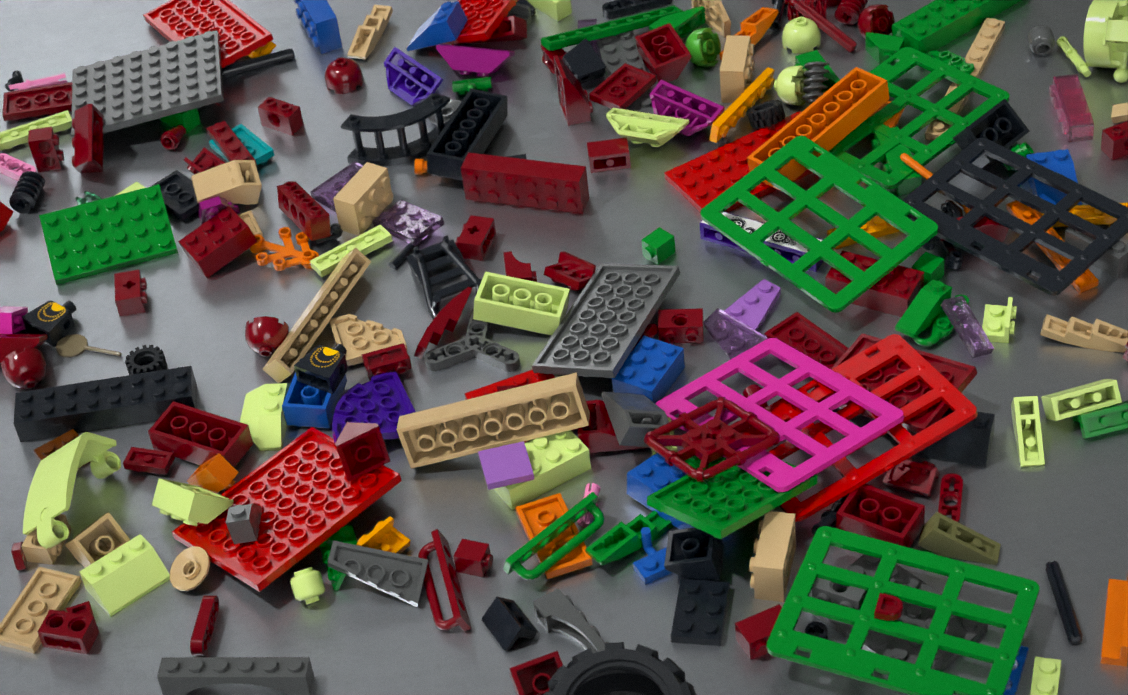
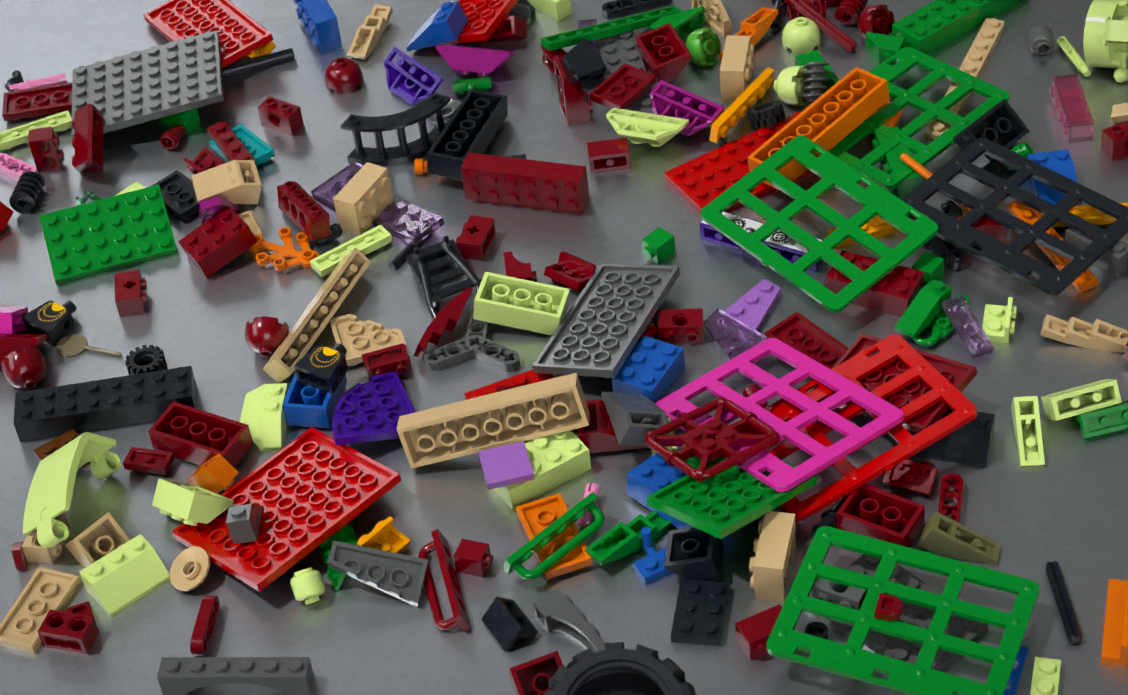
dark red slope [335,422,391,481] -> none
green piece [925,50,975,74] -> none

